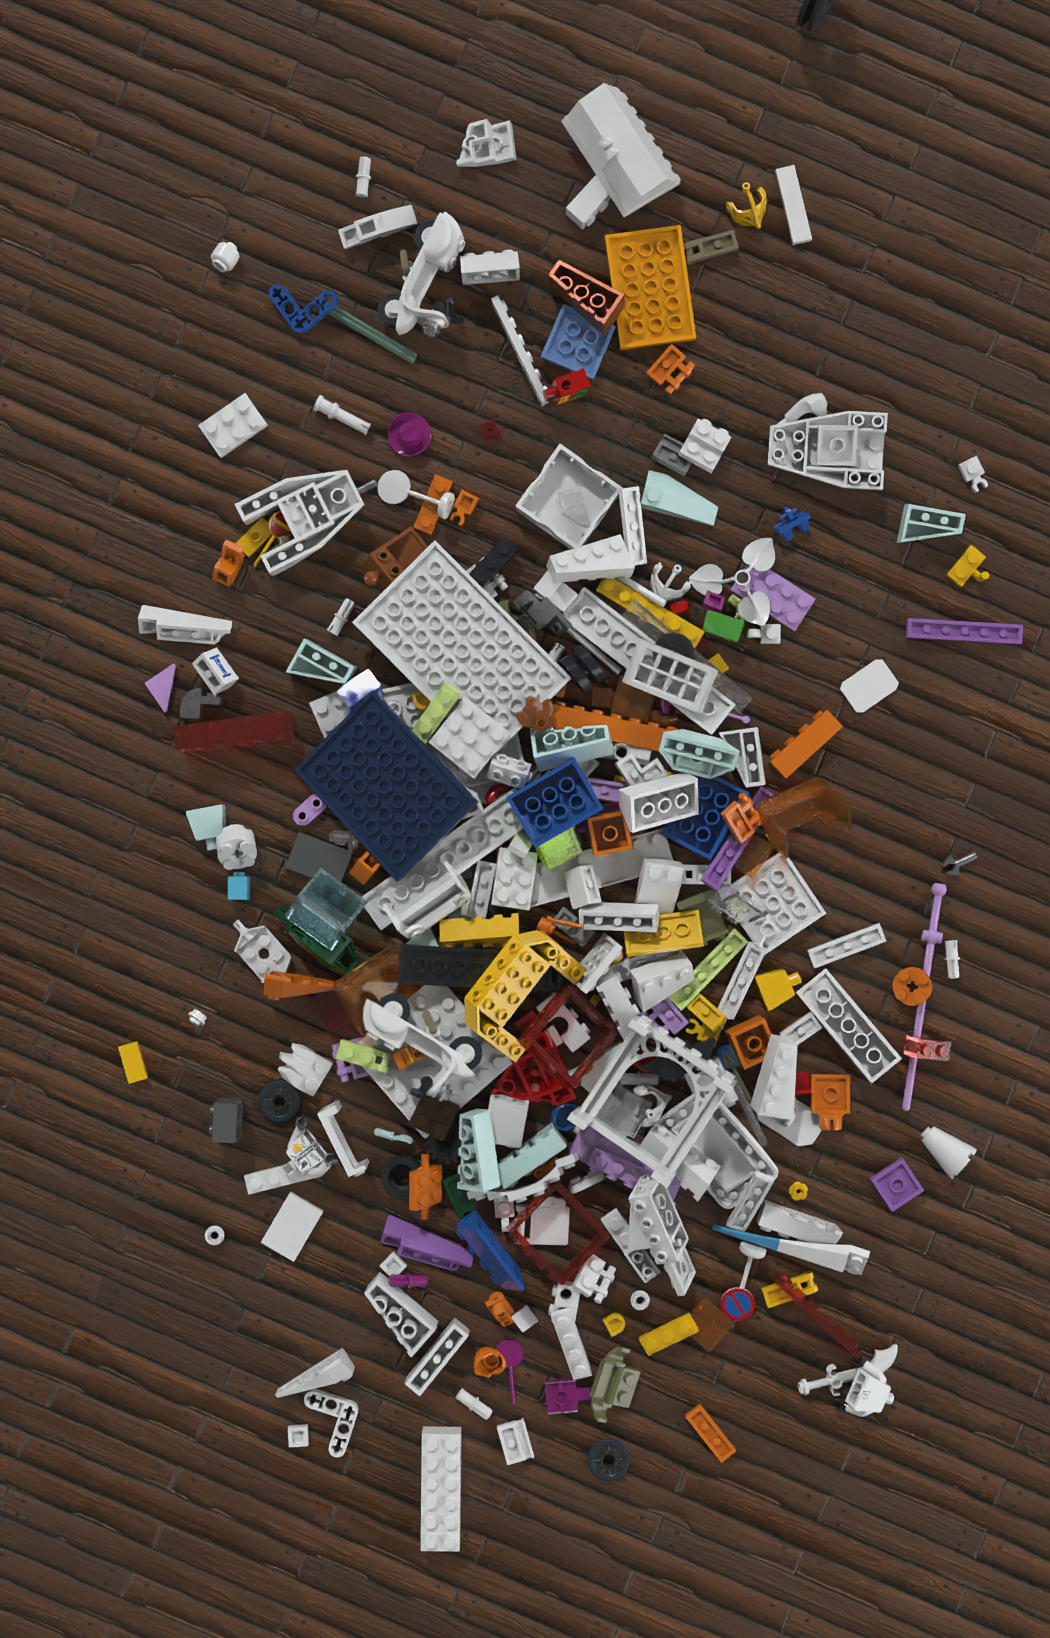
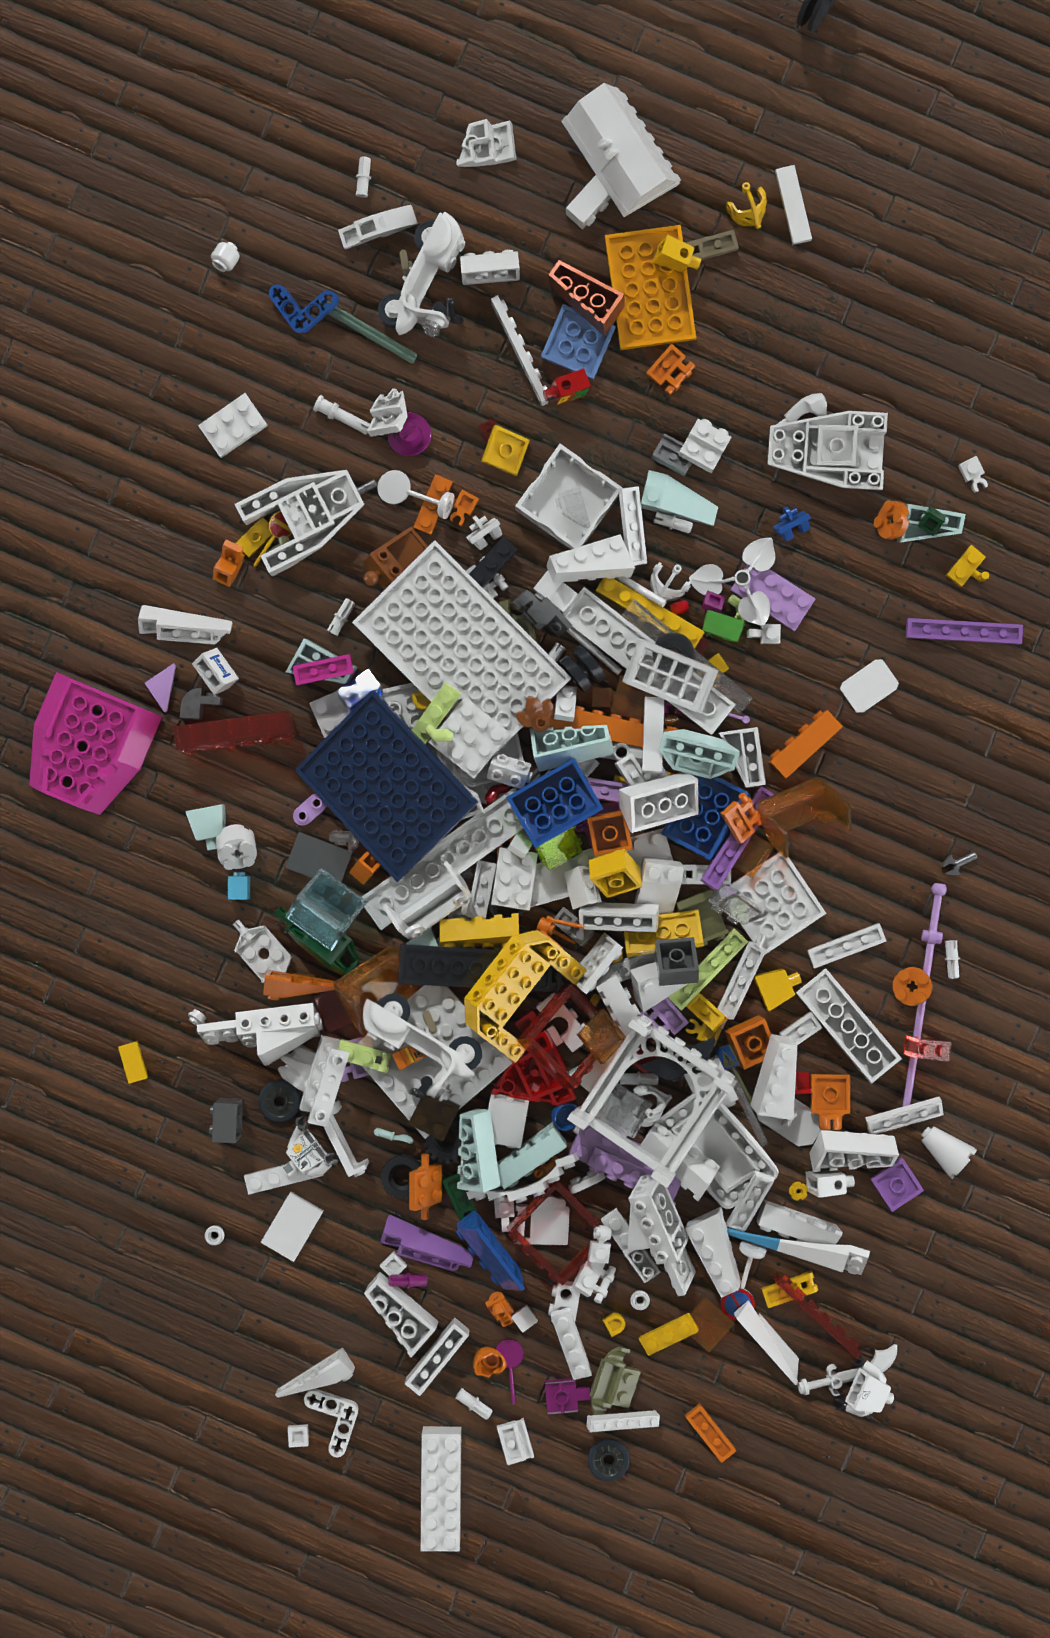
none -> dark pink wedge [29,672,163,815]
none -> white wedge [197,1003,323,1066]
none -> dark pink plate [292,654,354,685]
none -> white fence [299,1035,350,1127]
none -> white plate [367,388,407,437]
none -> yellowish green arm [426,724,453,742]
none -> white hips [466,516,502,550]
none -> yellow tile [481,425,530,476]
none -> white plate [554,685,577,722]
none -> clear orange plate [577,1009,626,1064]
none -> white piece [587,1410,660,1432]
none -> white plate [588,1225,611,1263]
none -> yellow brick [589,849,642,898]
none -> white tile [642,696,664,773]
none -> yellow torso [653,234,701,272]
none -> white axle [654,511,693,533]
none -> dark grey brick [655,937,699,986]
none -> white wedge [685,1206,741,1298]
none -> white wedge [734,1300,799,1385]
none -> white torso [806,1170,855,1197]
none -> white wedge [809,1130,899,1172]
none -> white tile [865,1097,944,1134]
none -> orange plate [874,500,909,540]
none -> dark green slope [917,506,946,536]

